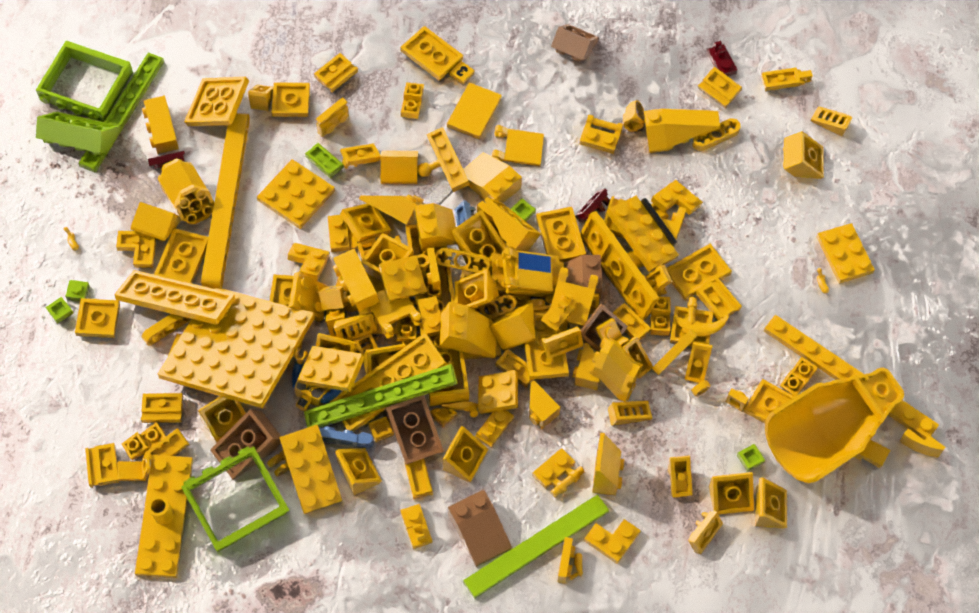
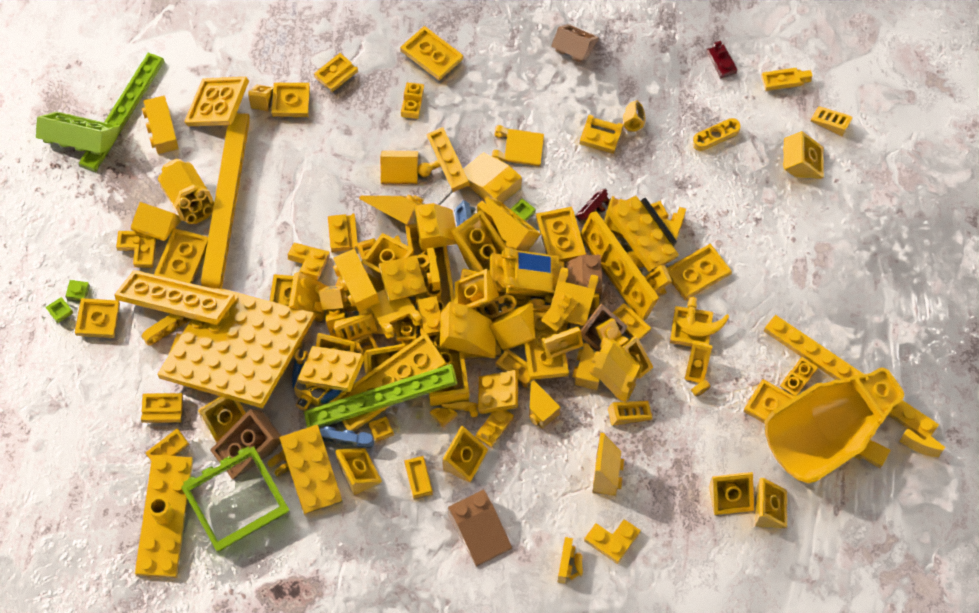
lime window [36,40,133,122] -> none
yellow piece [63,227,79,251] -> none
yellow plate [85,443,120,488] -> none
yellow bracket [117,452,150,481] -> none
yellow slope [121,422,167,460] -> none
dark red plate [148,151,185,169] -> none
yellow plate [257,159,335,229] -> none
lime plate [305,143,344,179] -> none
yellow plate [315,97,349,137] -> none
yellow plate [340,143,381,169] -> none
yellow plate [340,203,391,242] -> none
medium nougat slope [386,395,444,465] -> none
yellow plate [400,504,432,549] -> none
yellow beam [435,247,491,273] -> none
yellow tile [447,83,502,140] -> none
yellow tile [450,61,475,85] -> none
lime tile [463,494,609,599] -> none
yellow plate [532,448,585,497] -> none
yellow wedge [644,109,720,153] -> none
yellow slope [650,296,671,336] -> none
yellow plate [651,179,703,215] -> none
yellow beam [652,329,698,375] -> none
yellow slope [667,456,693,497] -> none
yellow plate [688,511,723,555] -> none
yellow plate [696,278,742,321] -> none
yellow plate [698,67,742,109] -> none
yellow plate [725,388,749,412] -> none
lime plate [737,444,765,472] -> none
yellow plate [816,223,875,284] -> none
yellow piece [817,268,829,294] -> none

